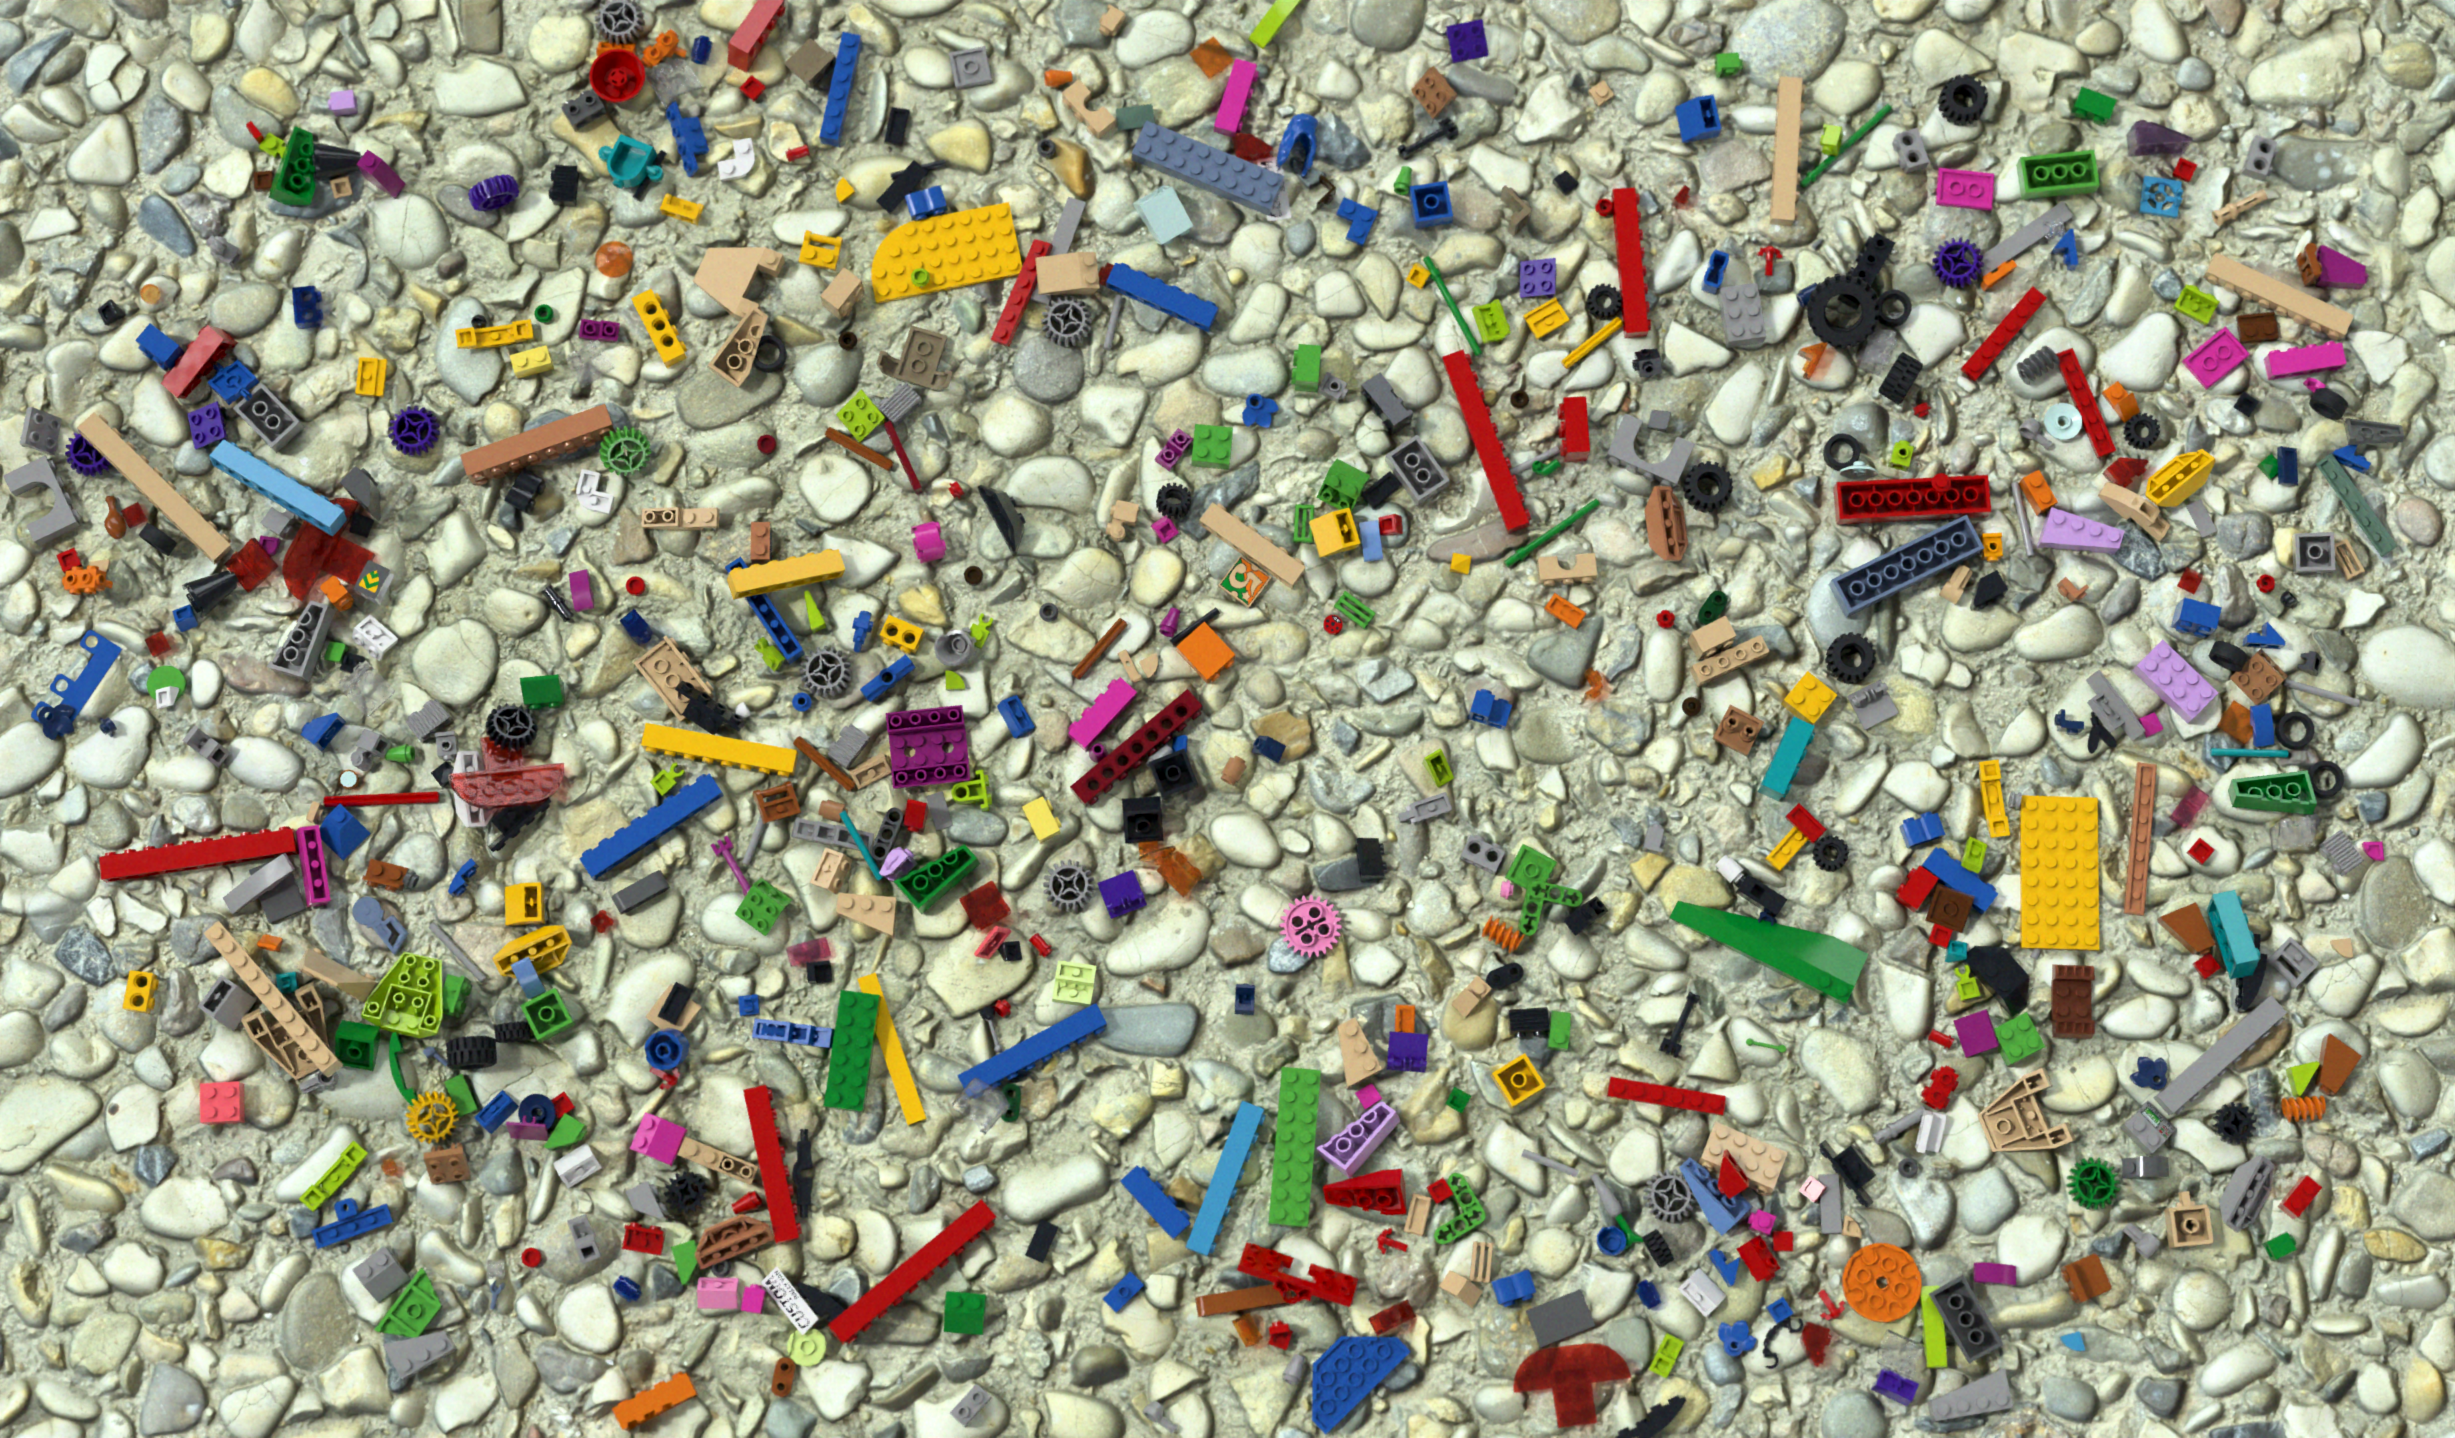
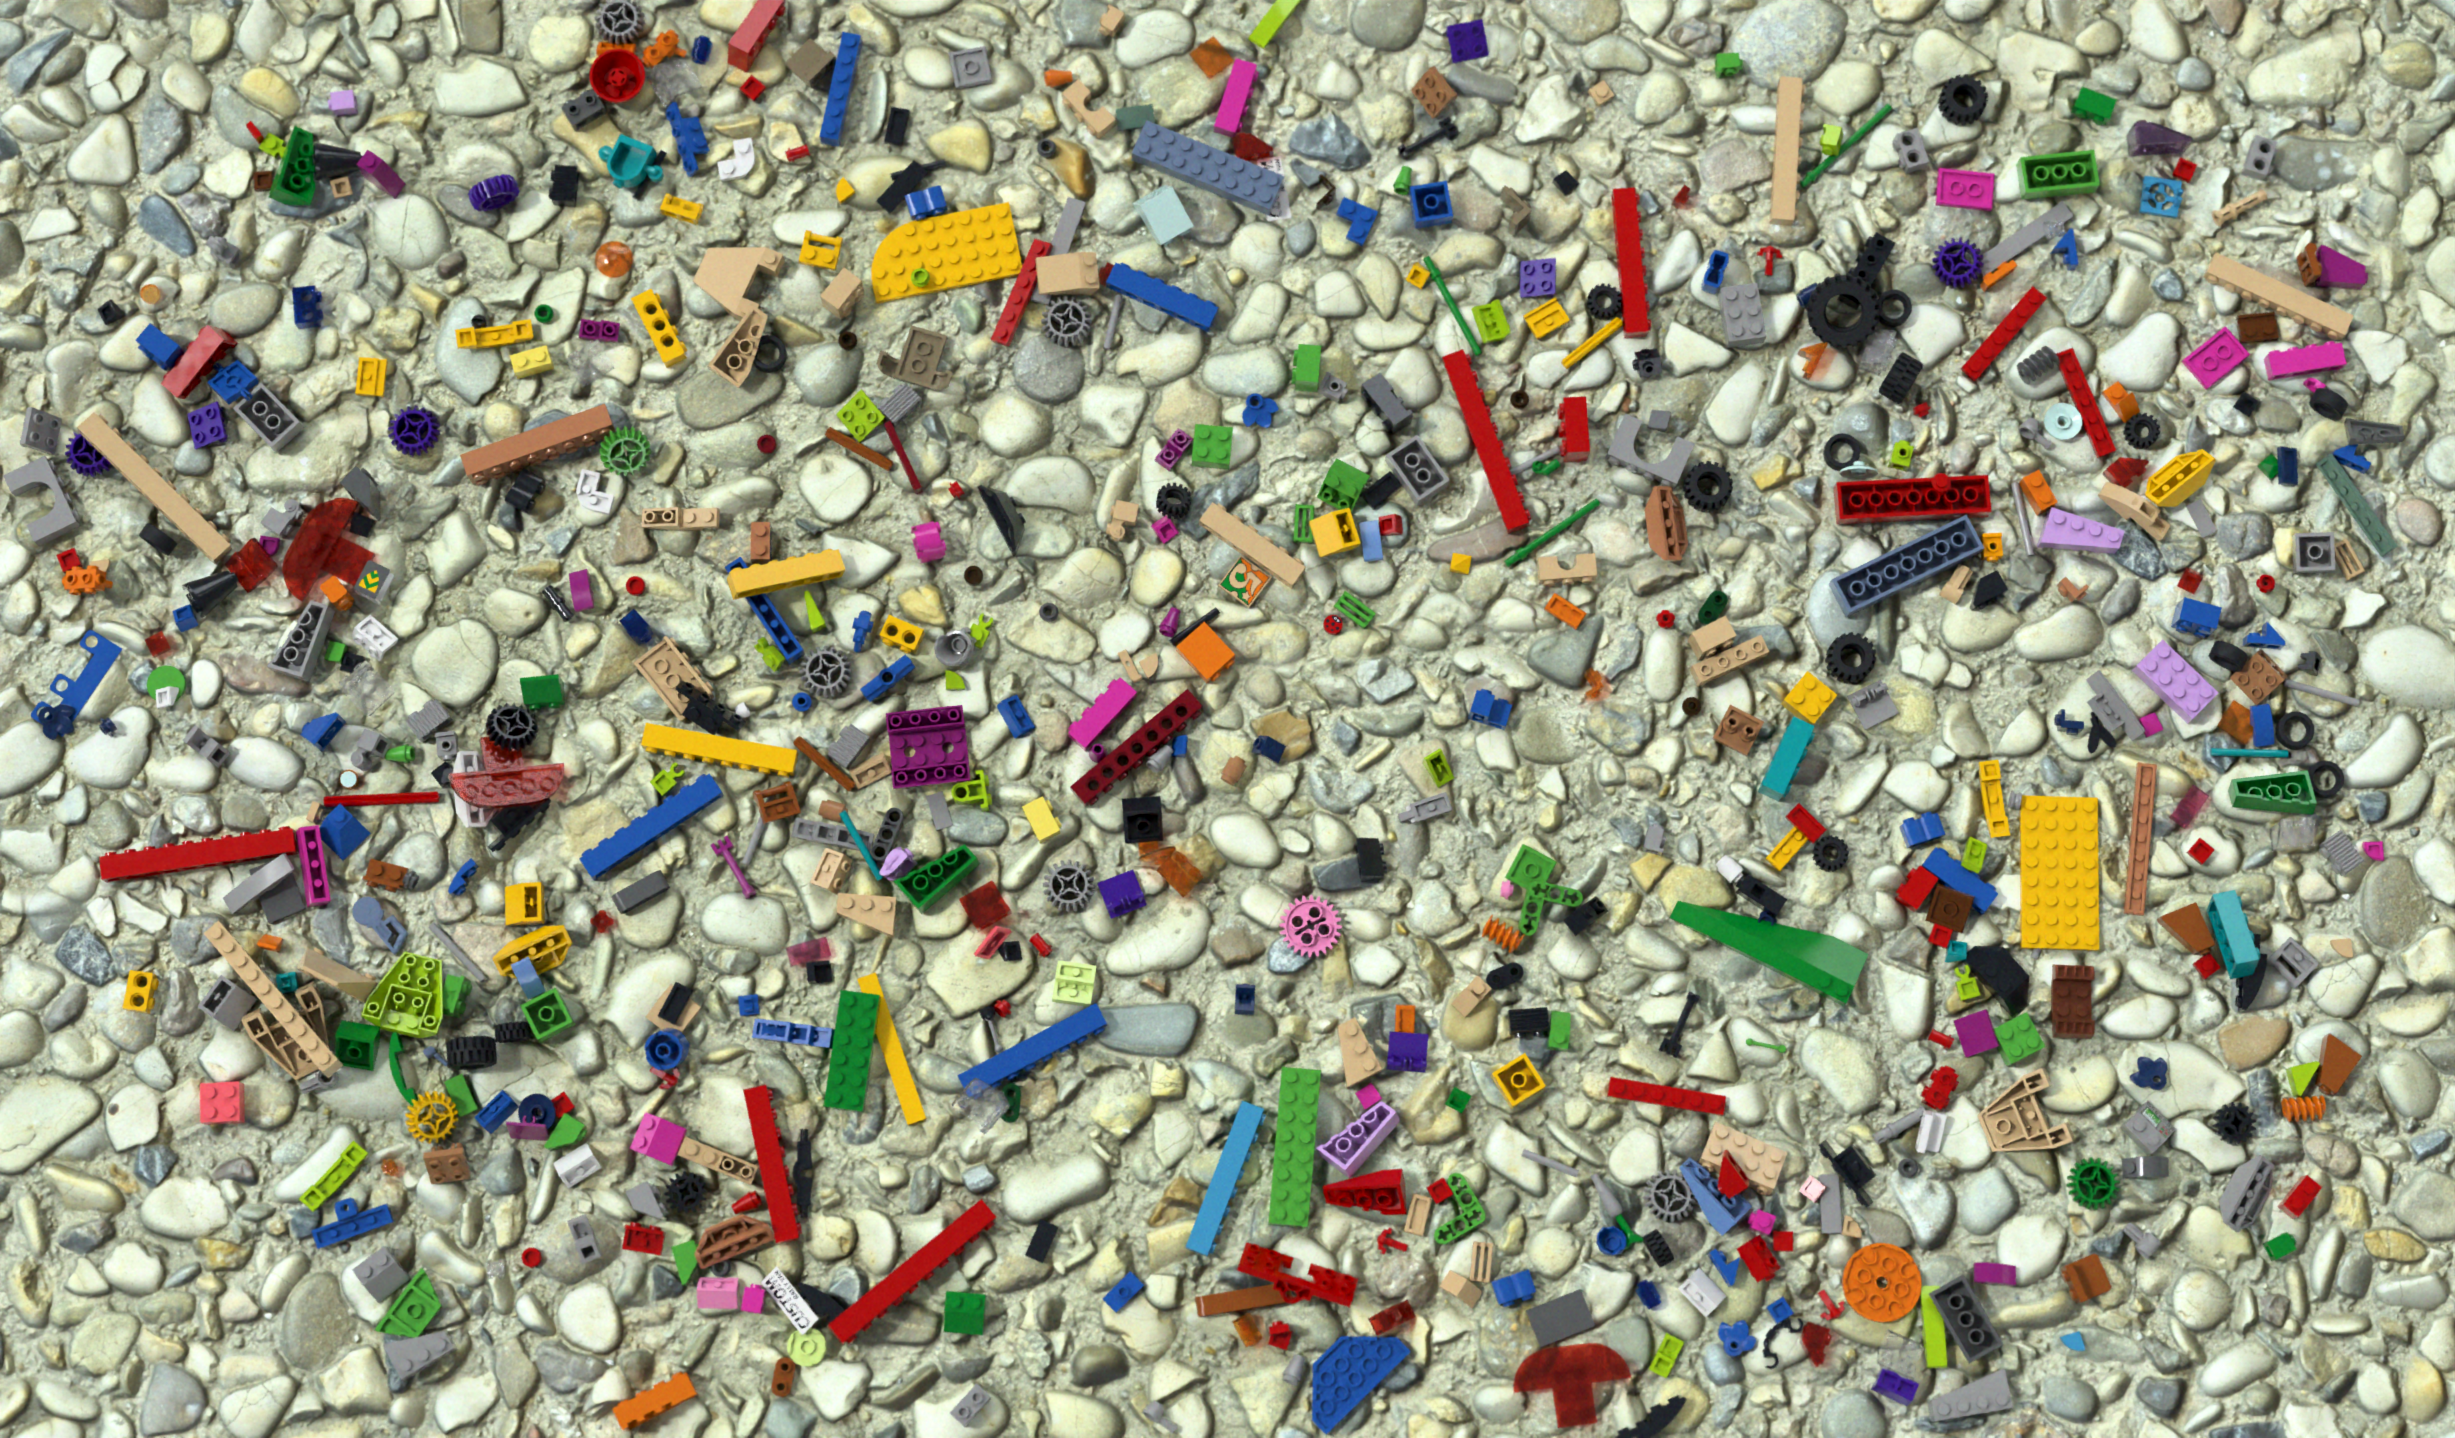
dark orange piece [104,496,127,539] -> none
clear red plate [121,502,148,529] -> none
brick [209,439,347,536] -> none
sand blue hand [490,1280,505,1309] -> none
clear blue brick [612,1275,643,1303] -> none
bright green bracket [735,878,792,936] -> none
red slope [904,799,929,833] -> none
dark orange axle [1072,618,1127,680] -> none
blue brick [1120,1165,1191,1240] -> none
black slope [1148,749,1198,801] -> none
blue hair [1277,113,1318,177] -> none
light grey brick [1460,835,1505,875] -> none
red plate [1595,199,1613,217] -> none
blue slope [1675,94,1721,143] -> none
light grey brick [2153,995,2287,1115] -> none
tan hinge [2164,1191,2213,1249] -> none
lime bracket [2172,284,2220,326] -> none
black hinge [2280,590,2297,607] -> none

